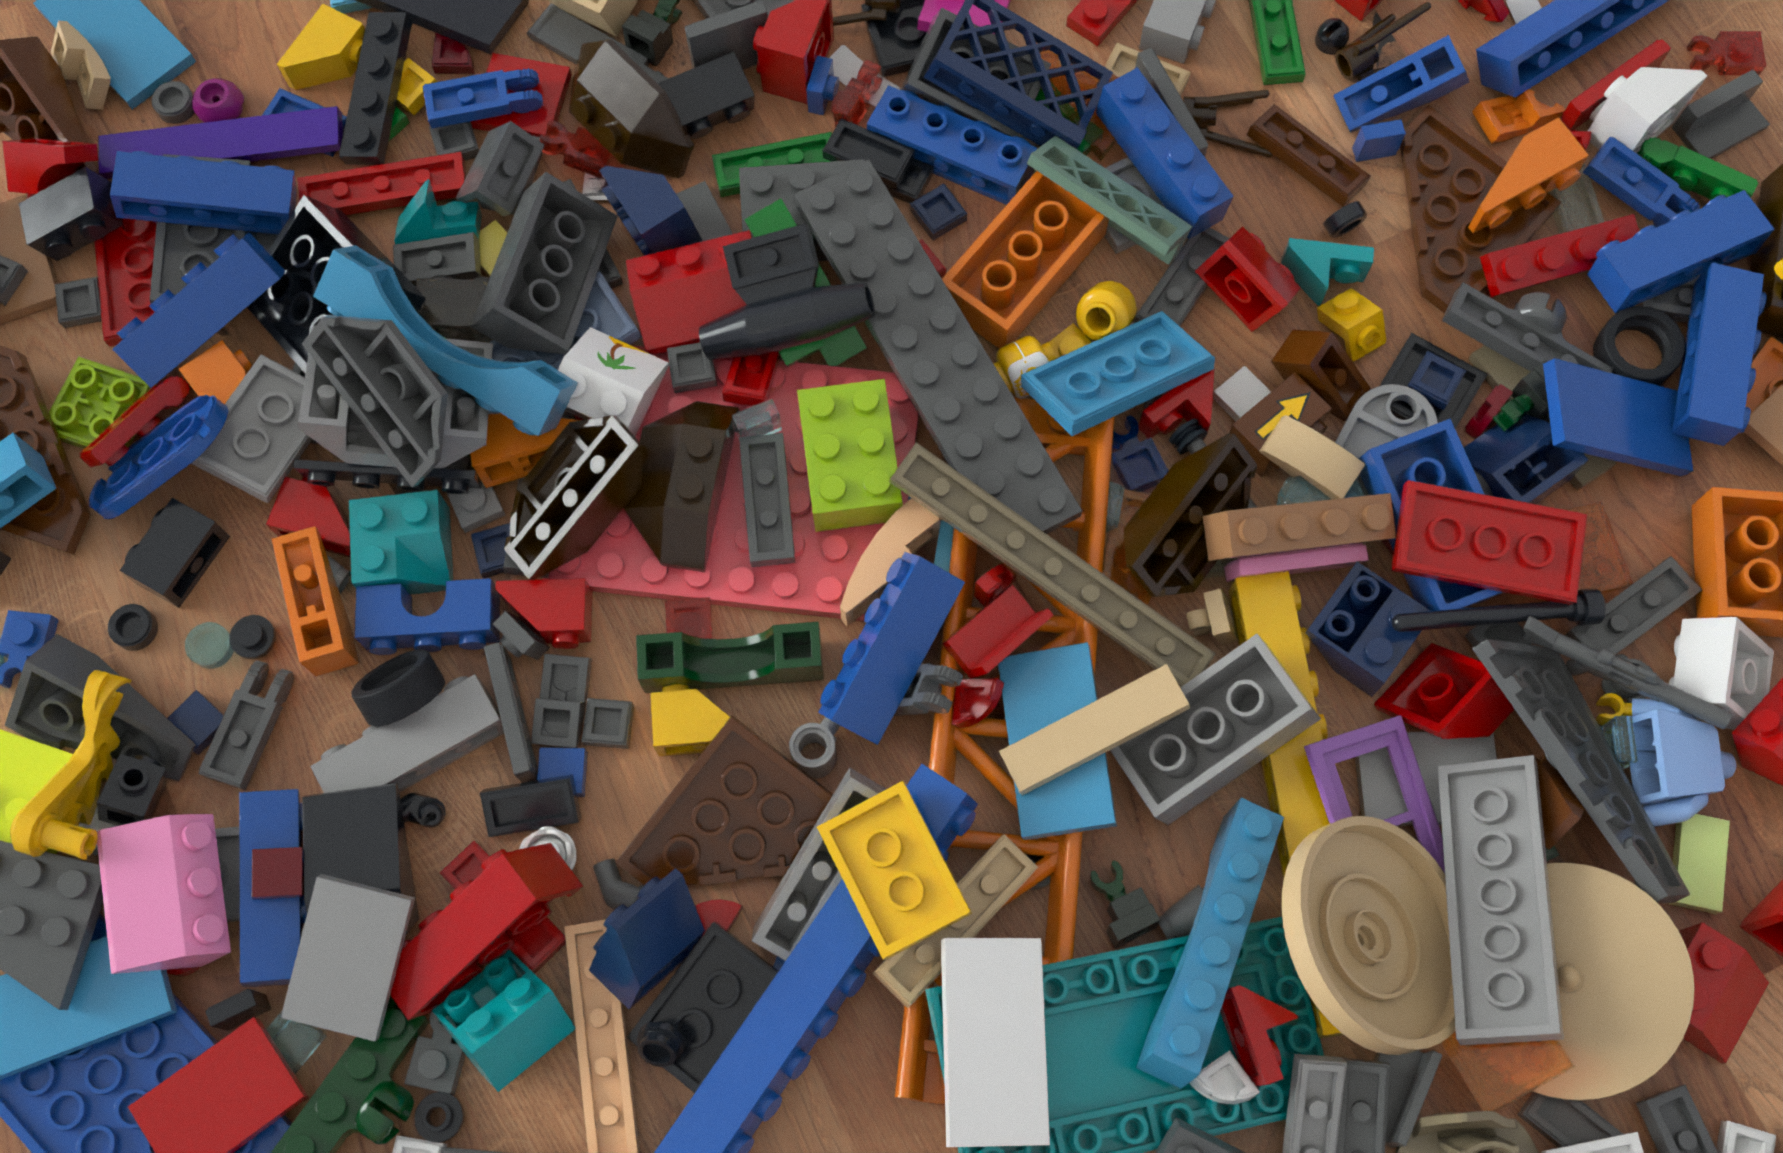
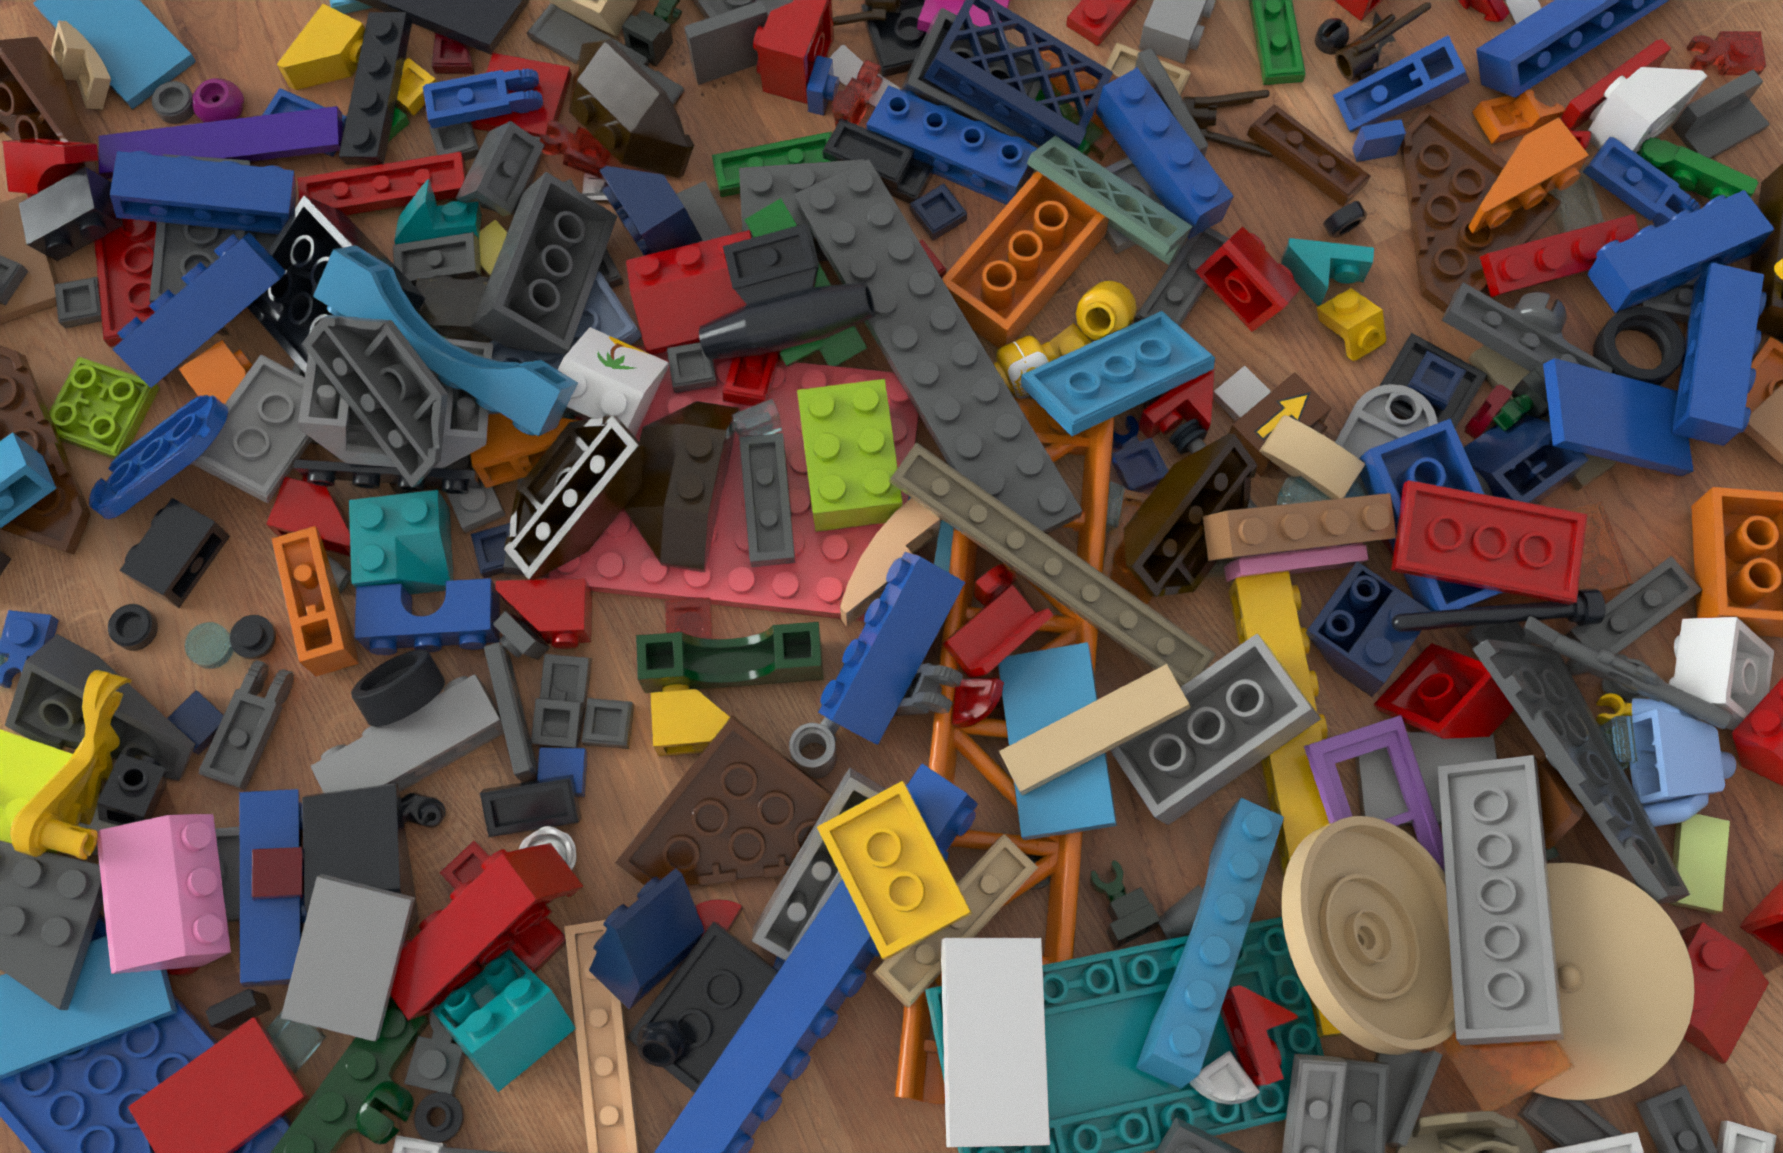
red hinge [79,376,190,468] -> none
dark grey arm [593,859,644,909] -> none
black brick [659,52,755,139] -> none
tan tile [1186,588,1239,645] -> none
reddish brown slope [1271,329,1371,421] -> none

